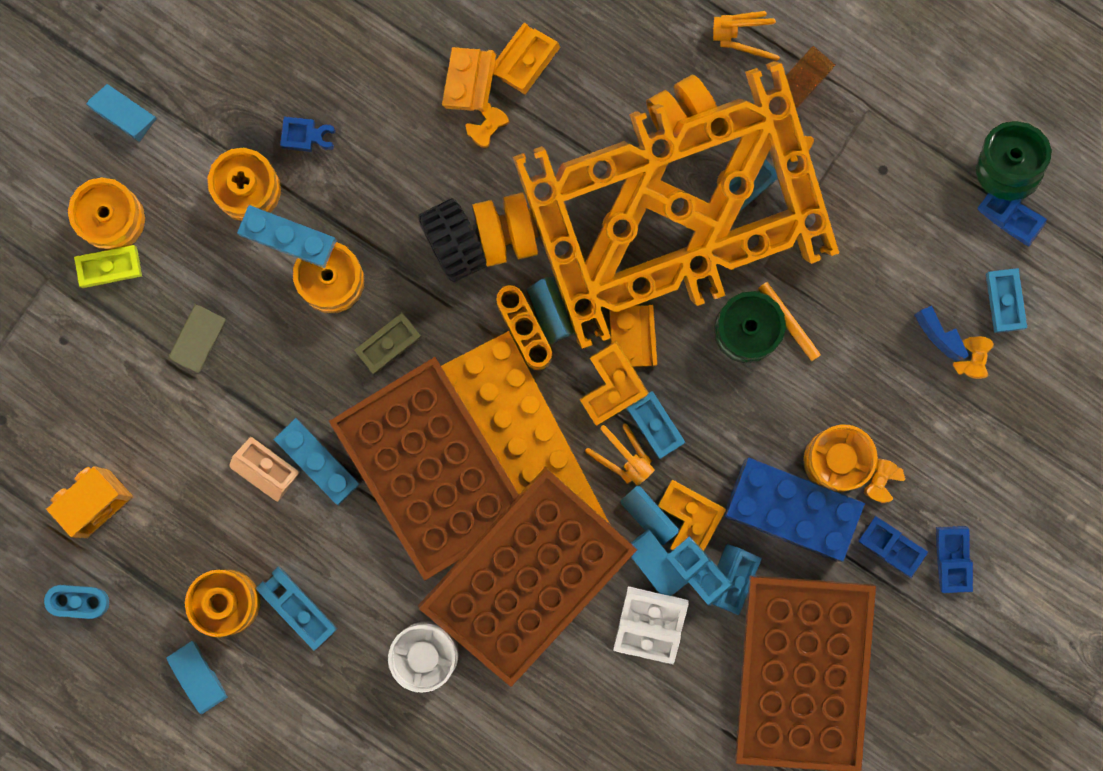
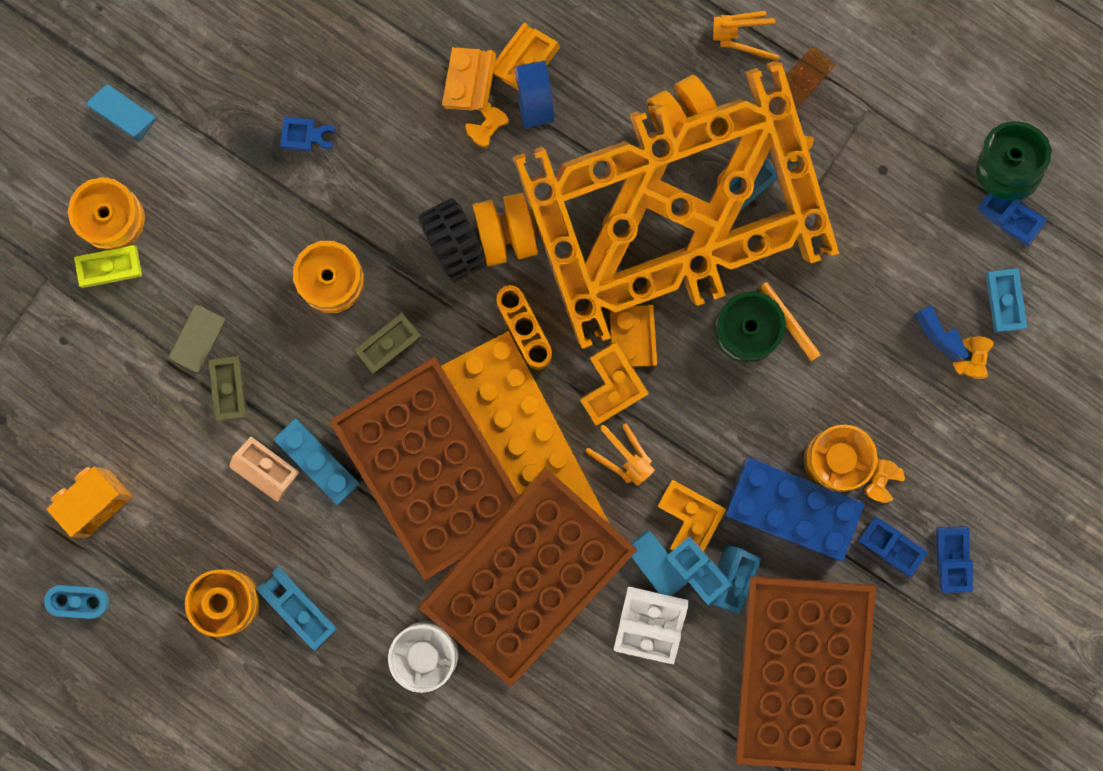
dark azure slope [166,641,228,715] -> none
light orange wheel [207,148,281,221] -> none
dark azure plate [237,205,336,268] -> none
slope [527,277,575,345] -> none
dark azure slope [620,486,679,545] -> none
dark azure plate [626,391,686,459] -> none
none -> olive plate [208,356,248,422]
none -> blue slope [514,61,554,129]

